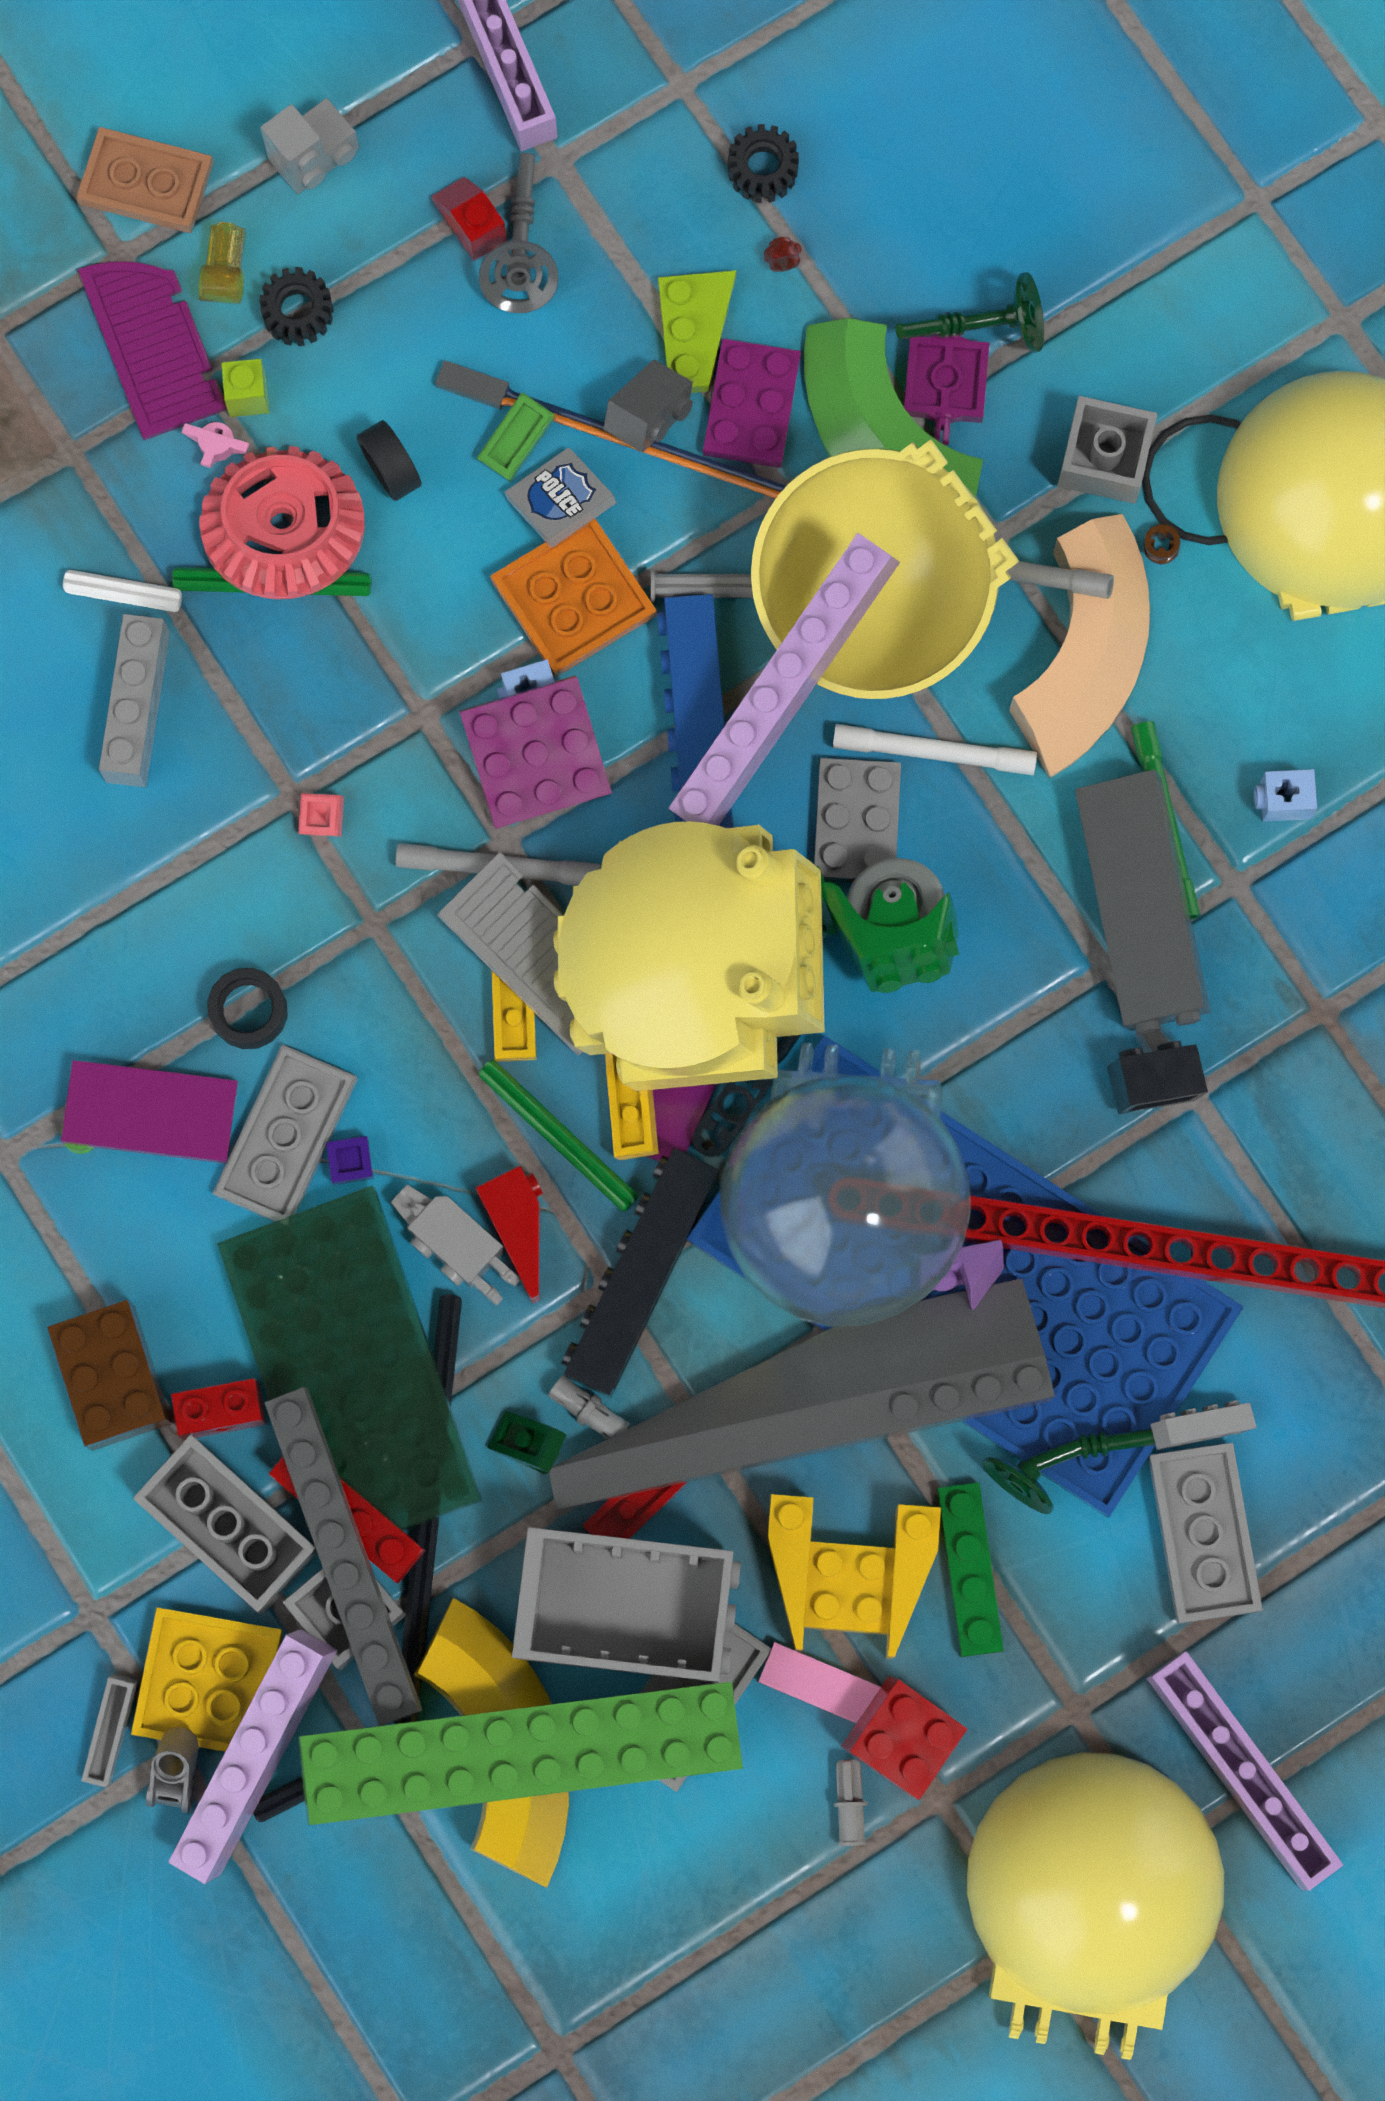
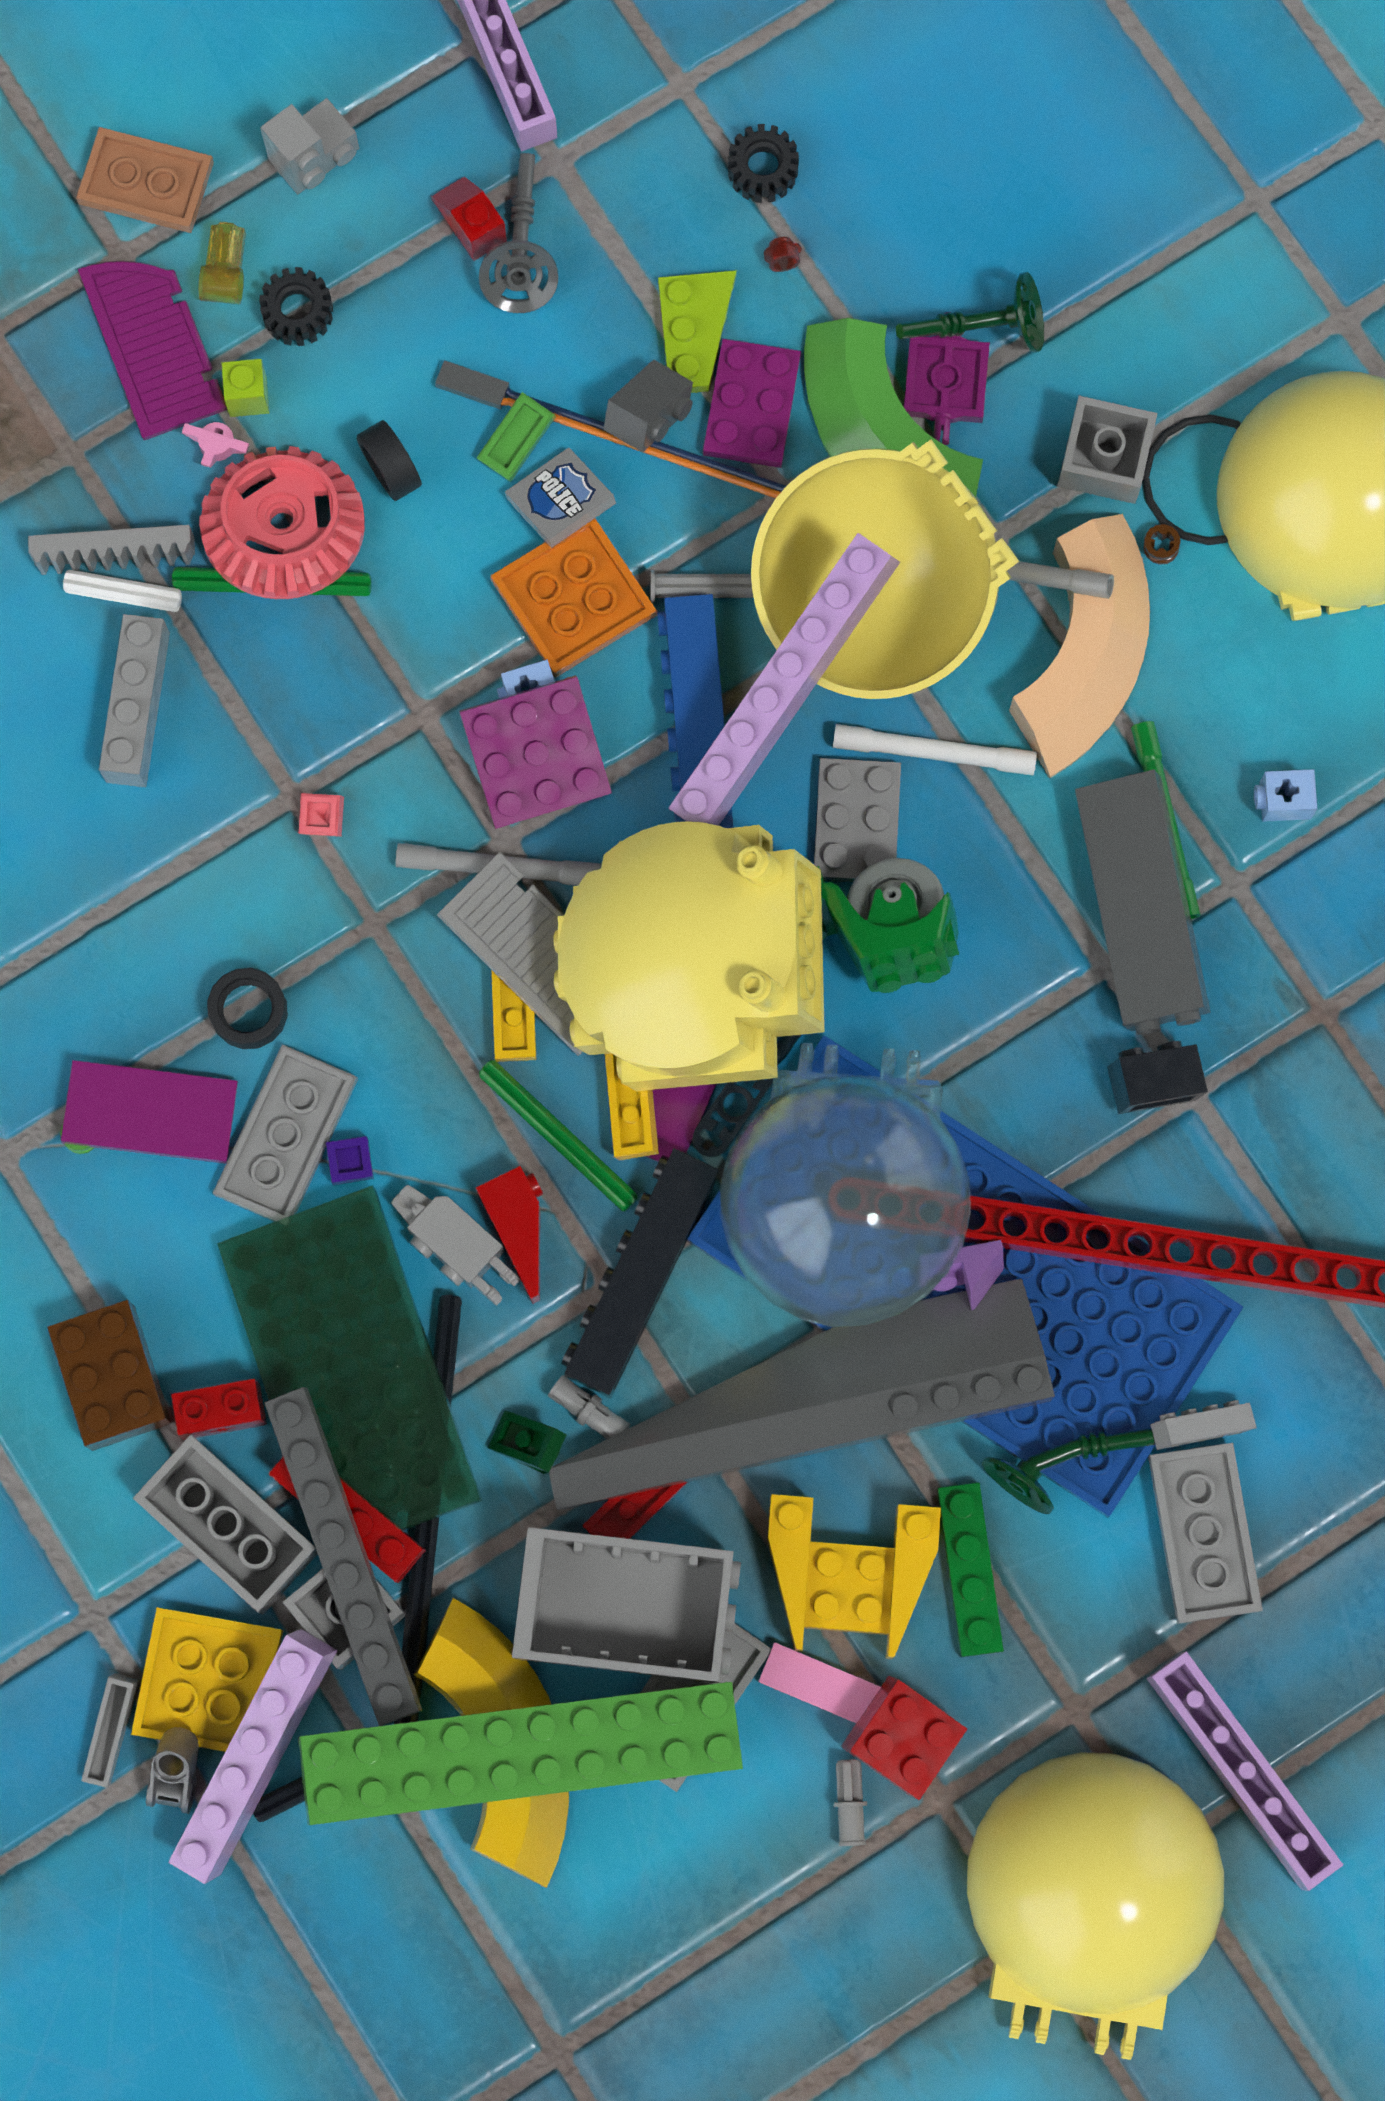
none -> light grey gear [28,525,195,575]

